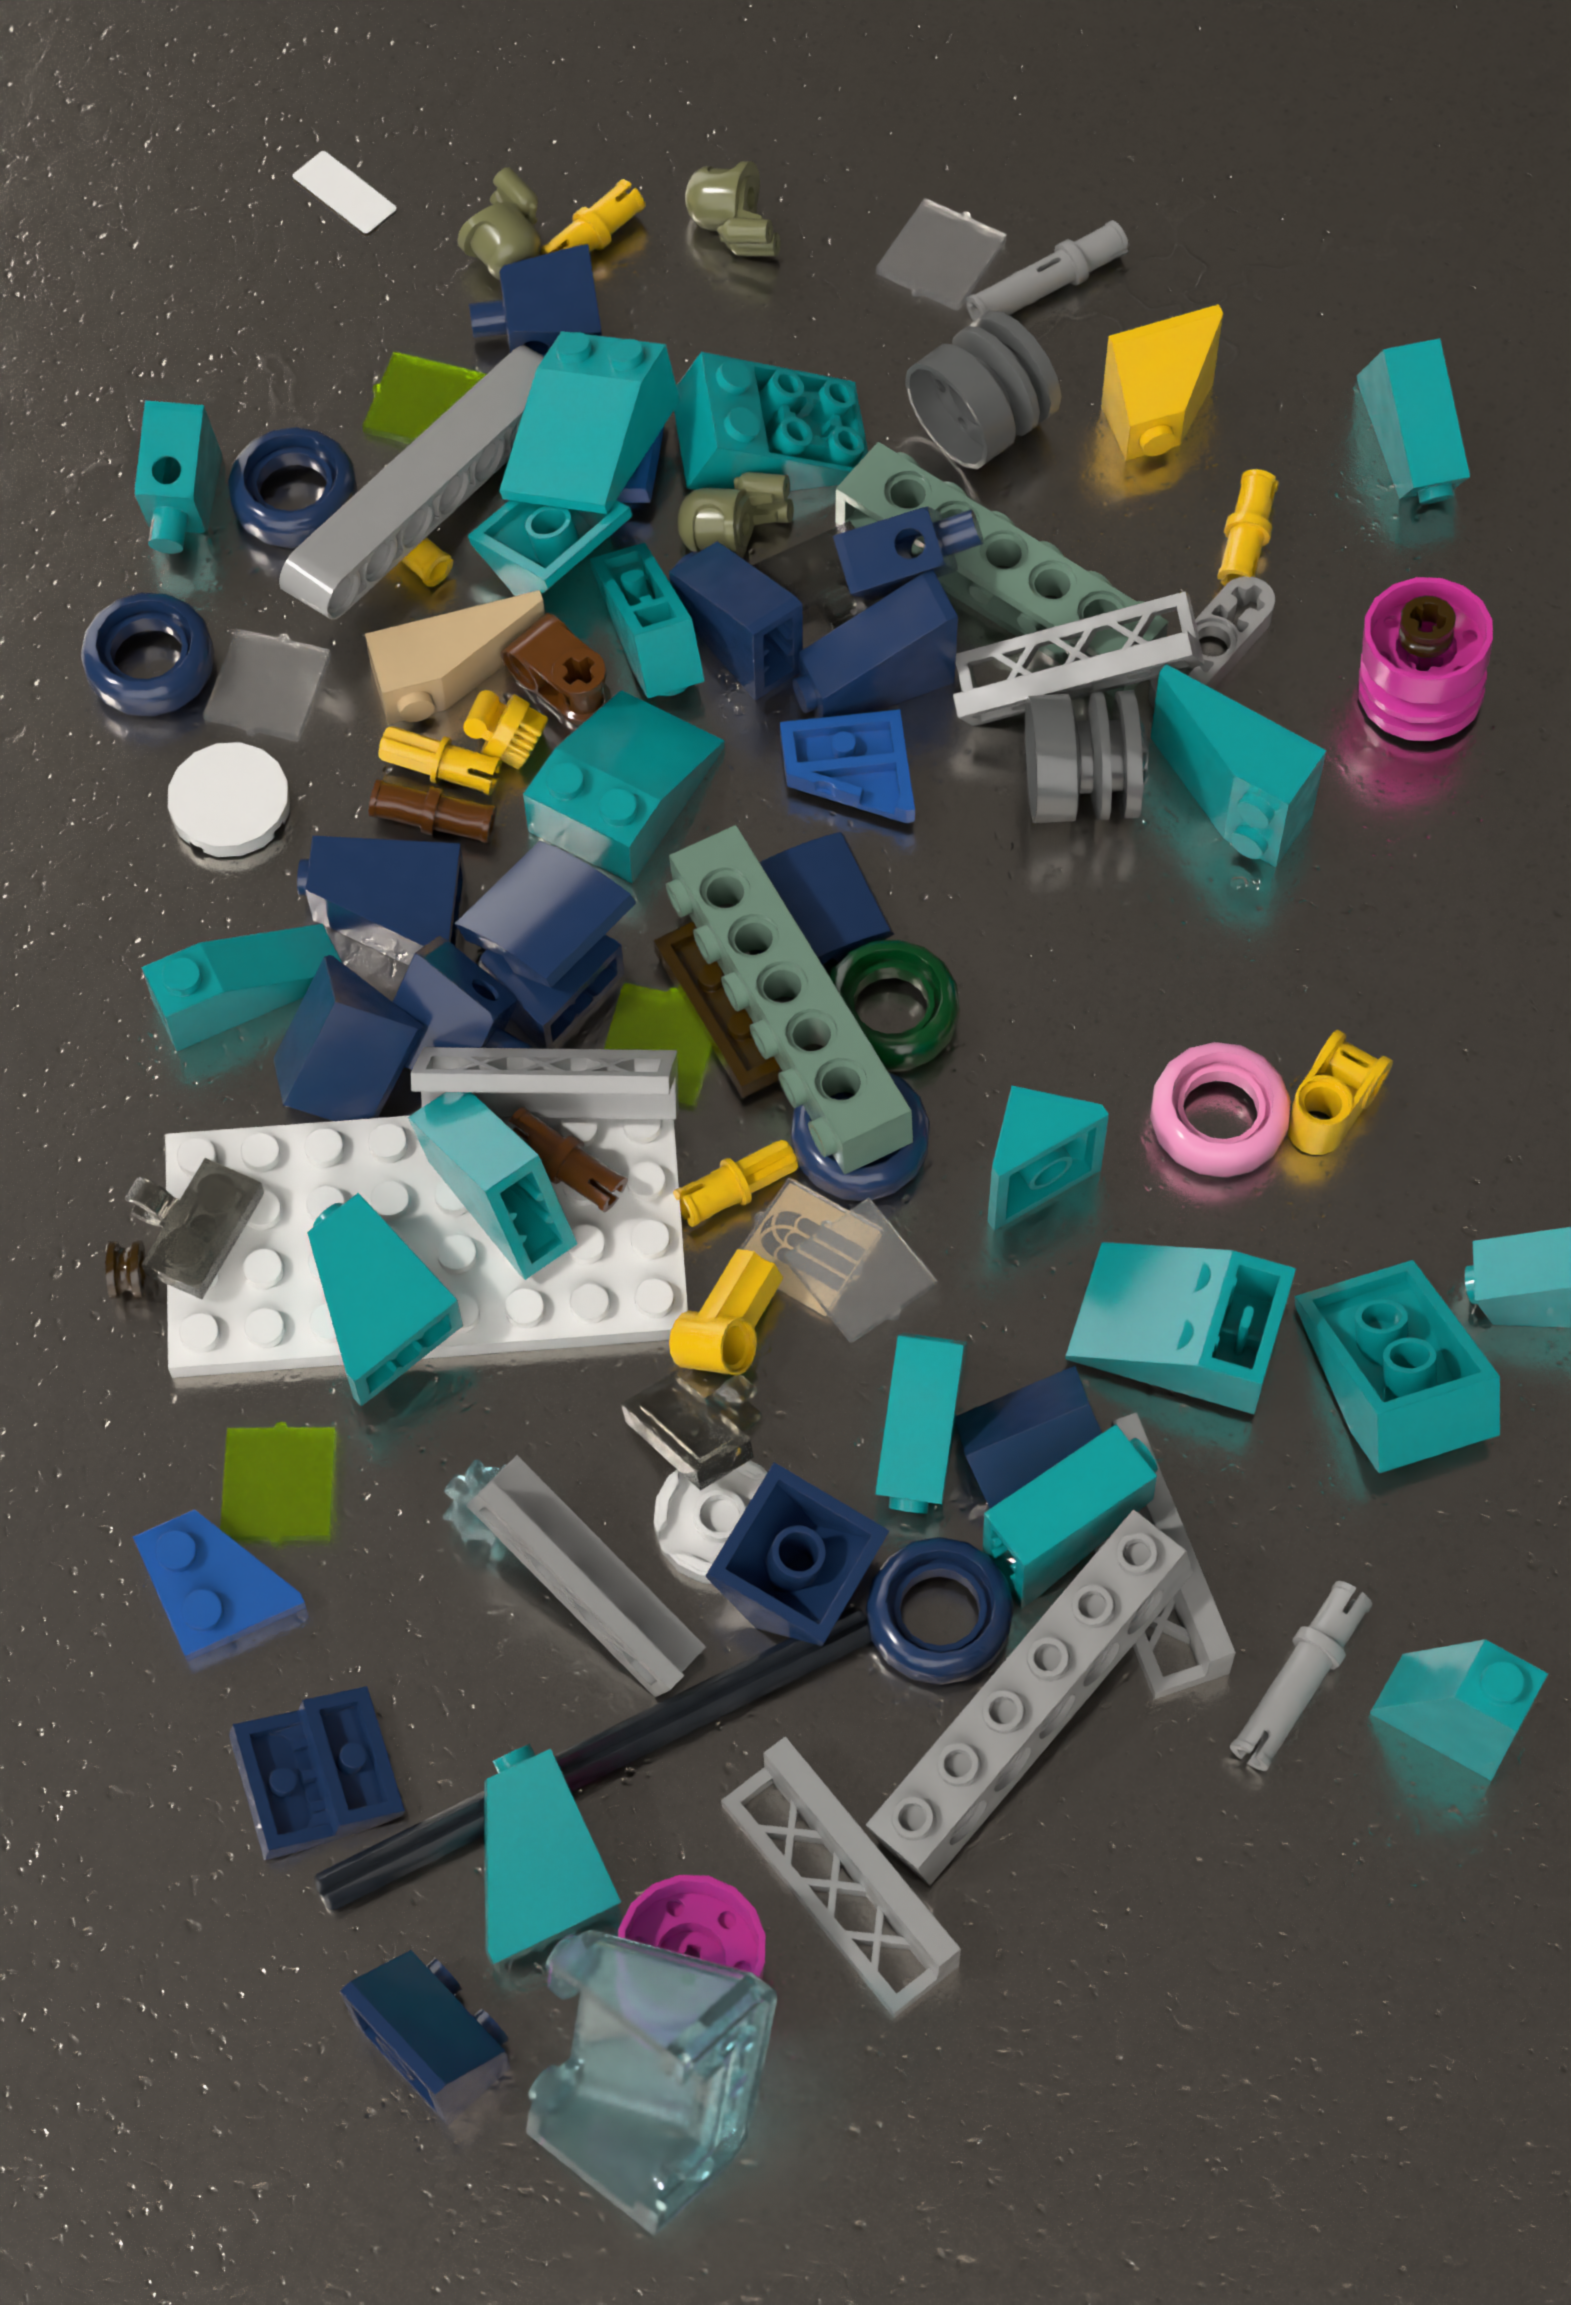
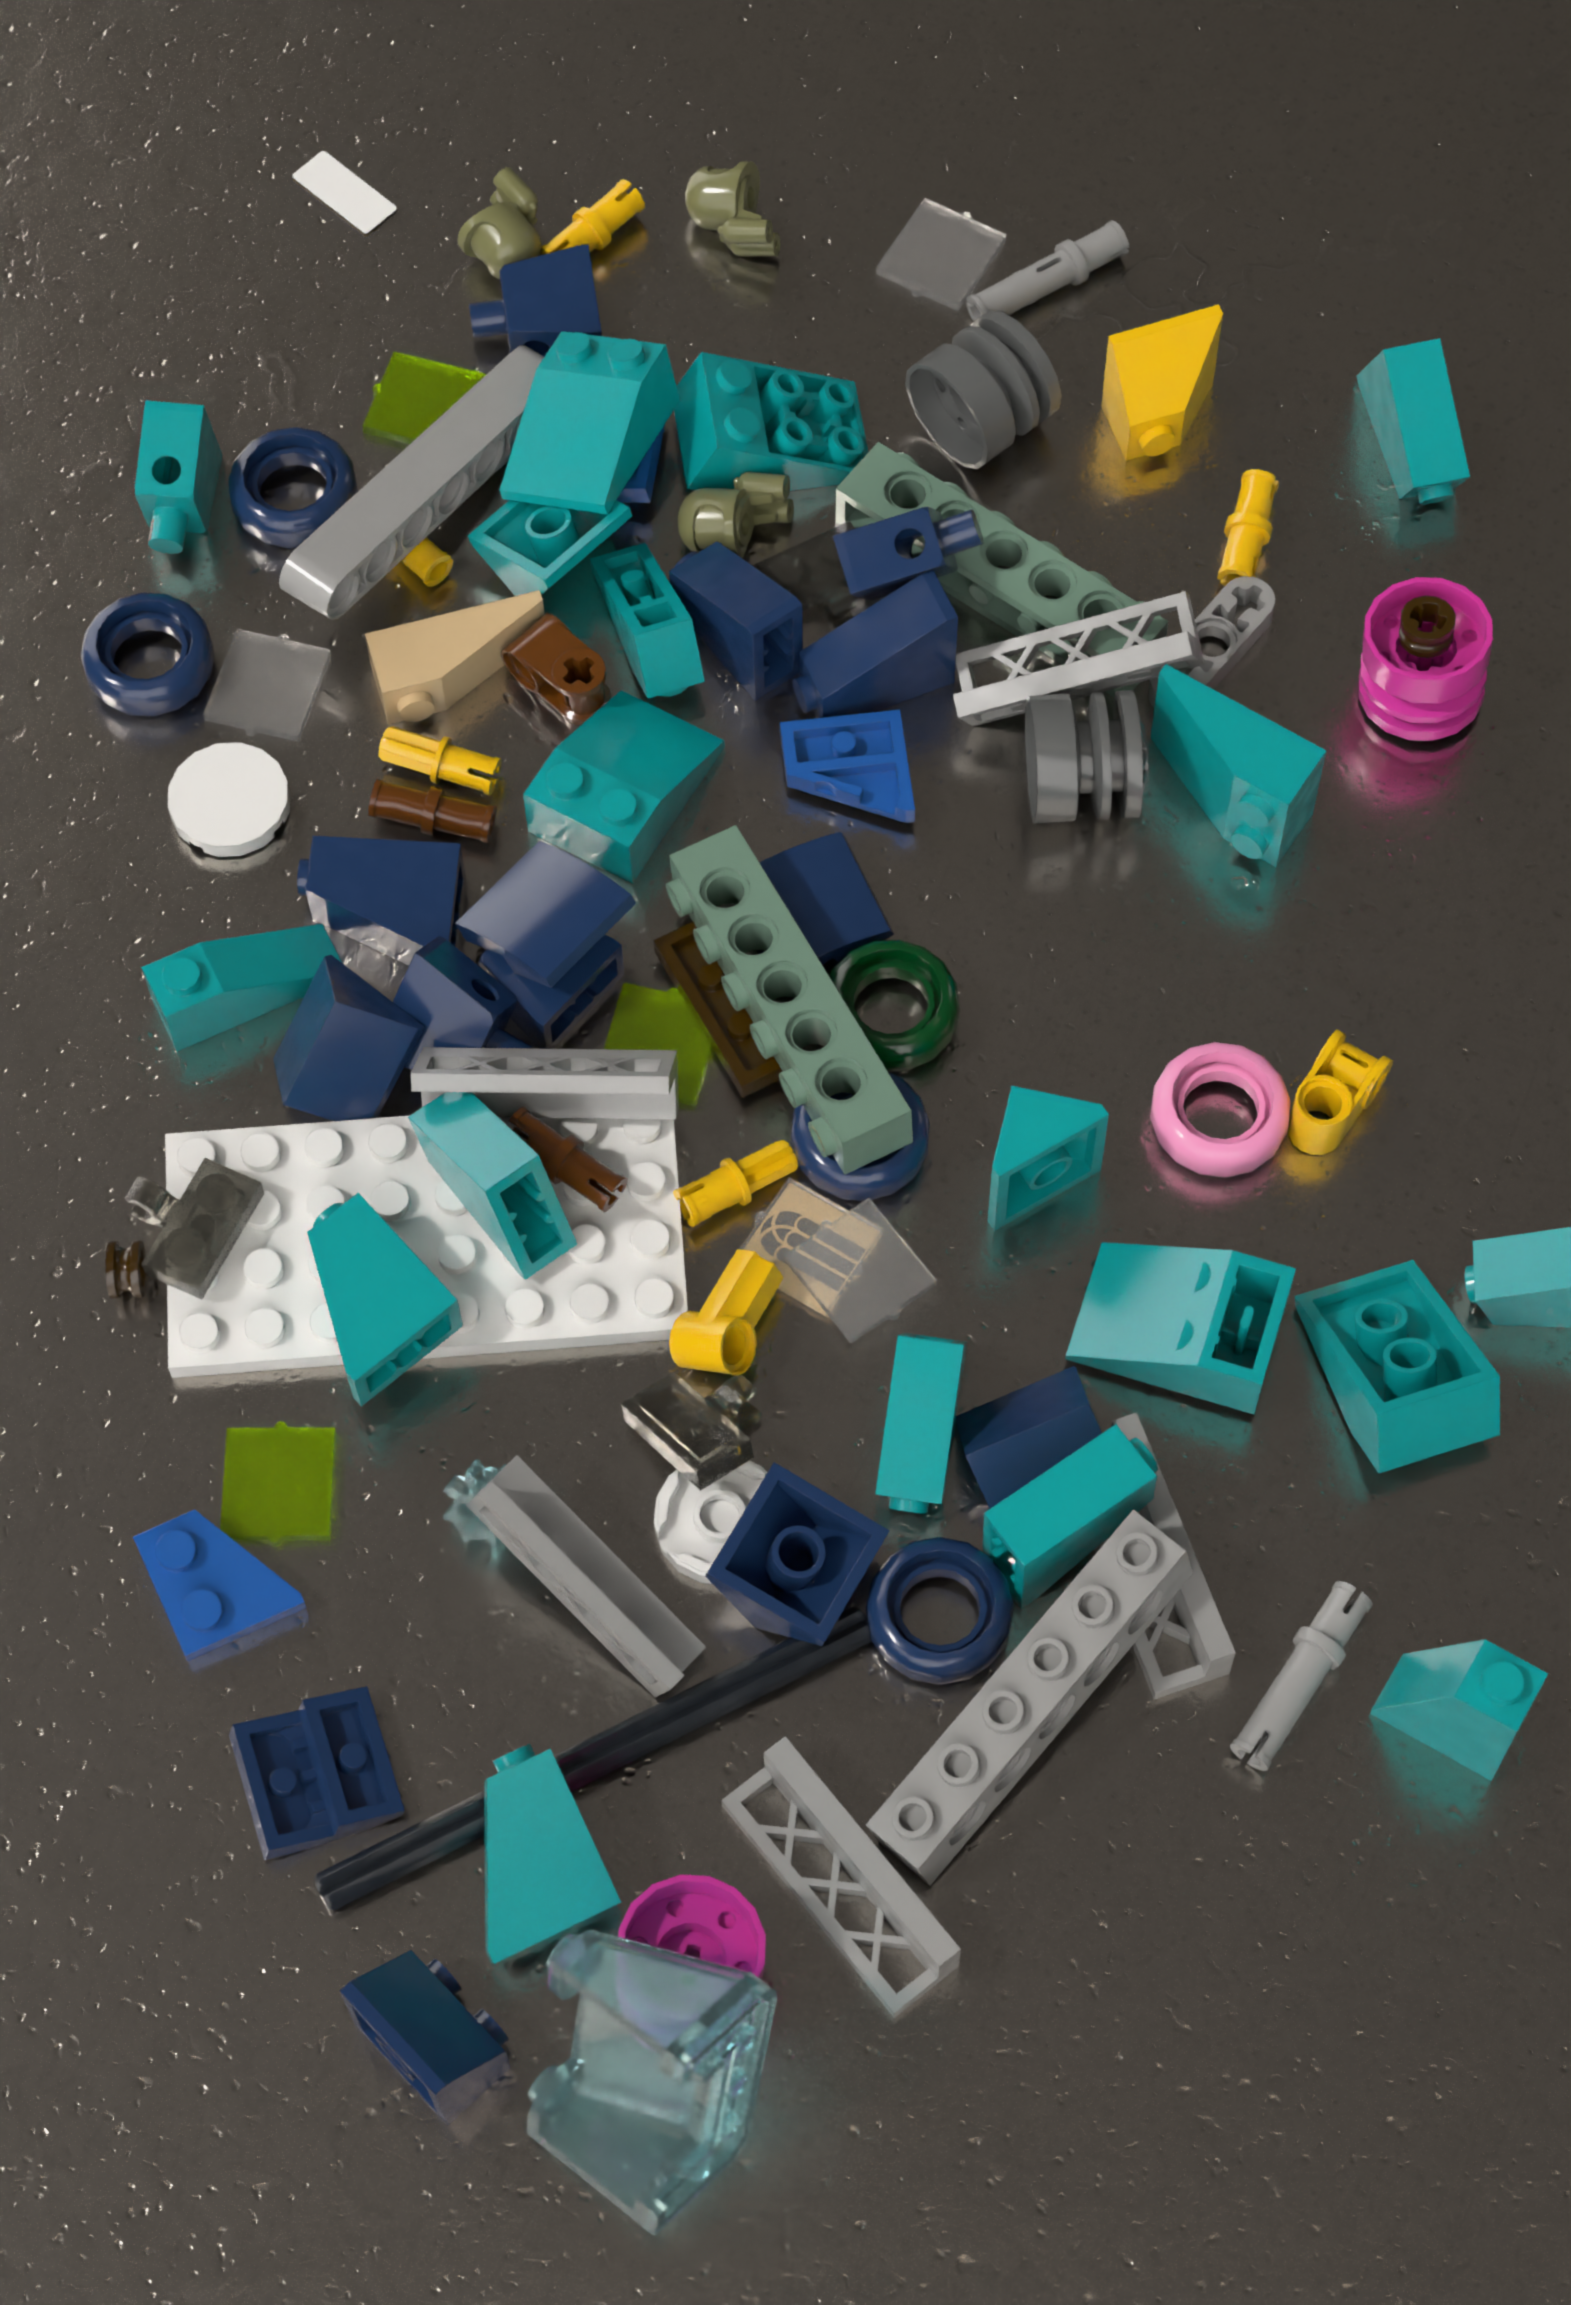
yellow piece [463,690,548,770] -> none

